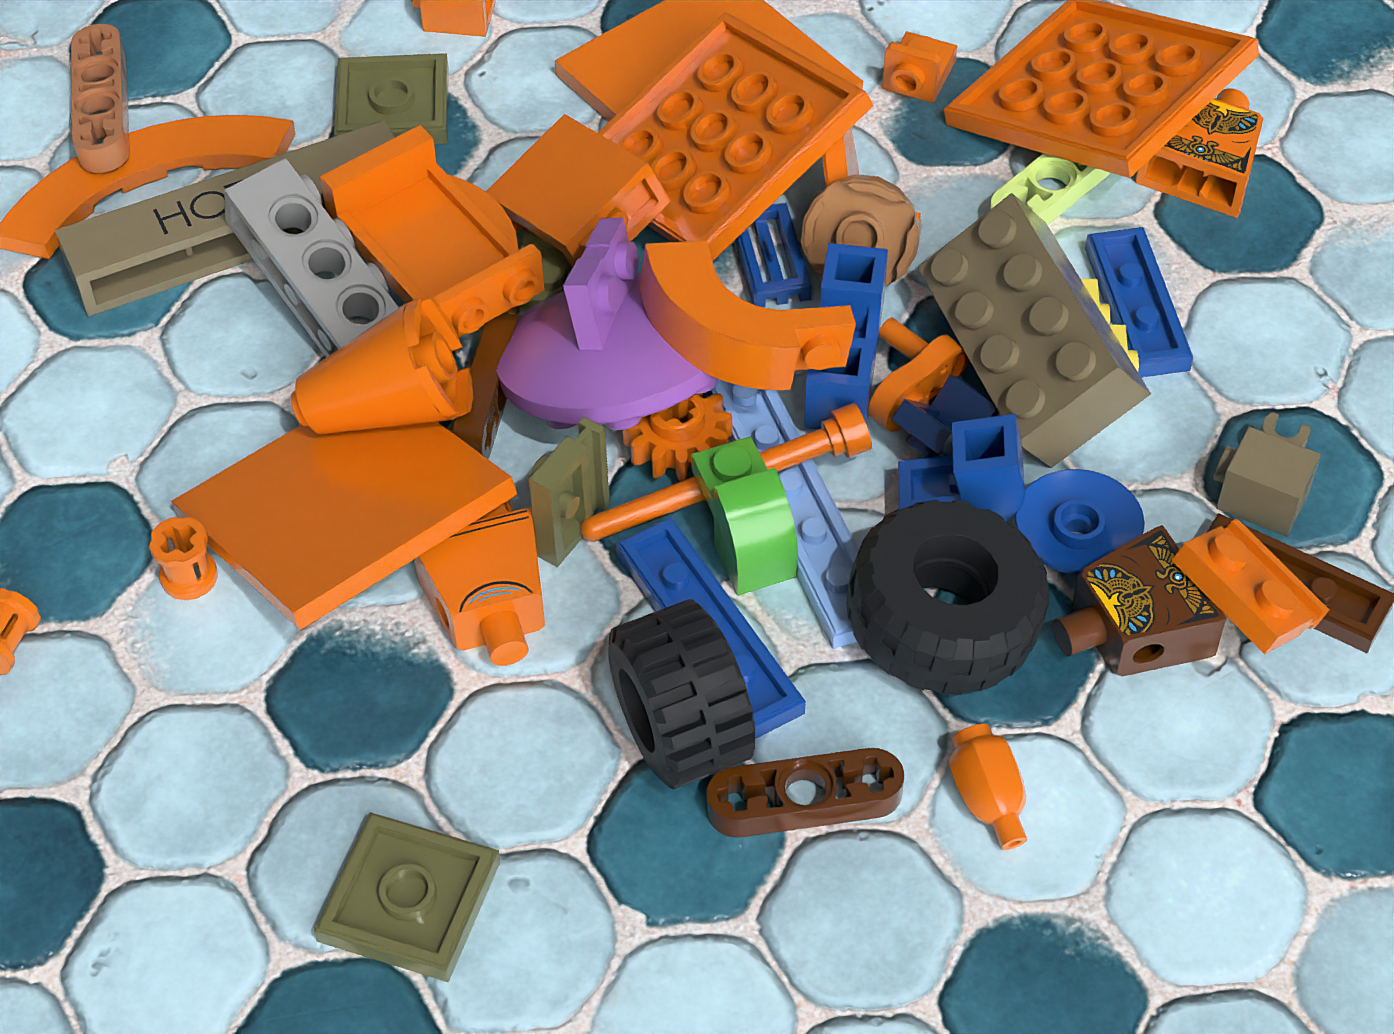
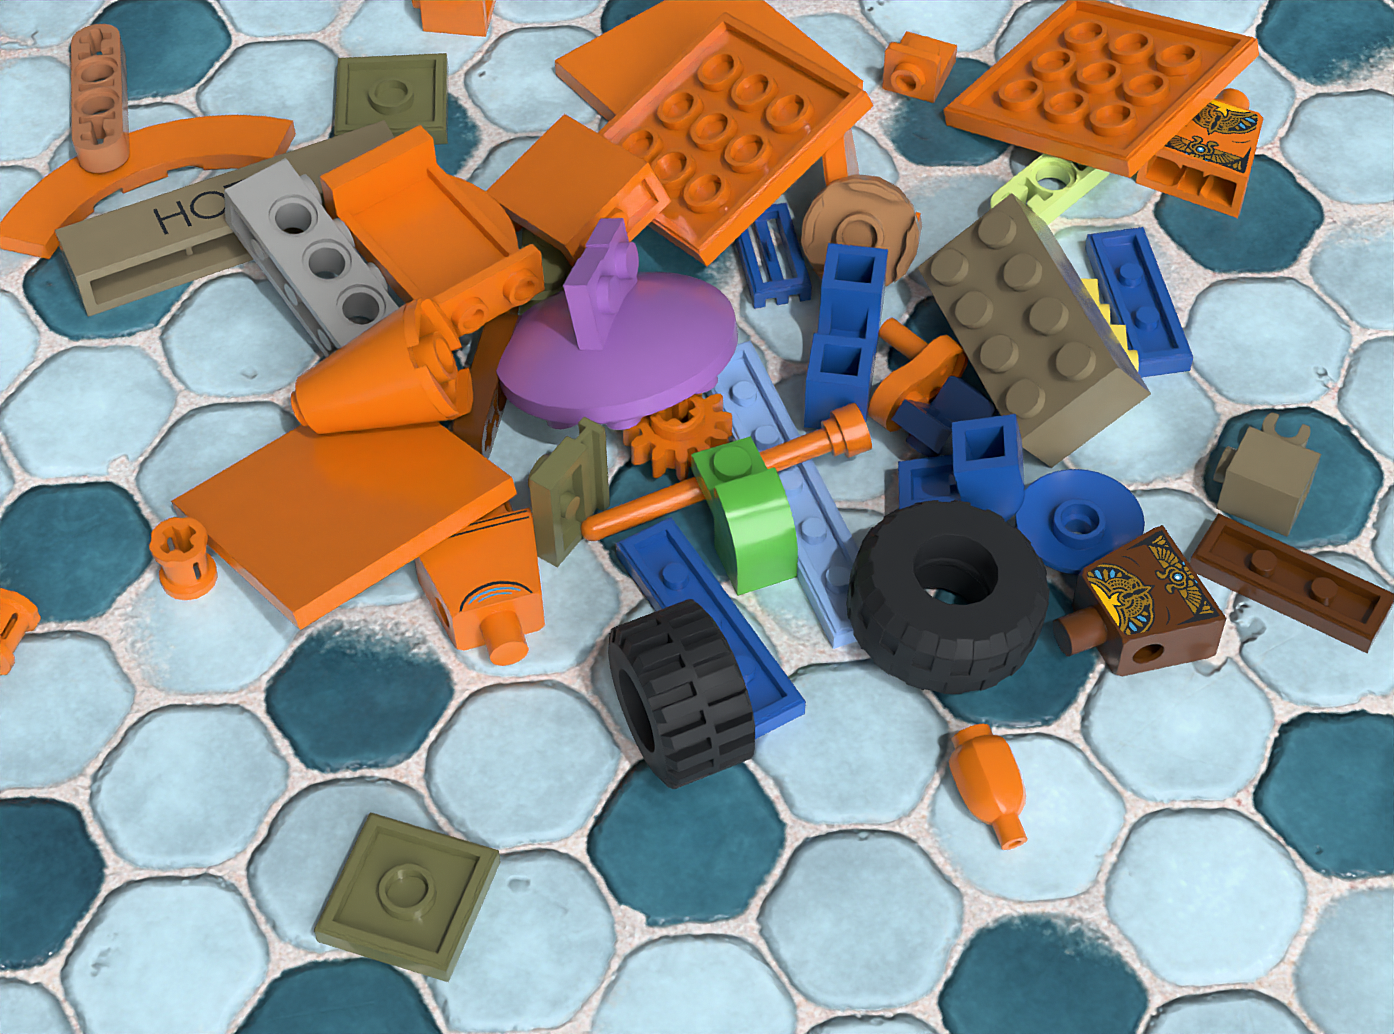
orange arch [639,240,856,390] -> none
reddish brown beam [707,748,904,838] -> none
orange plate [1172,519,1330,654] -> none

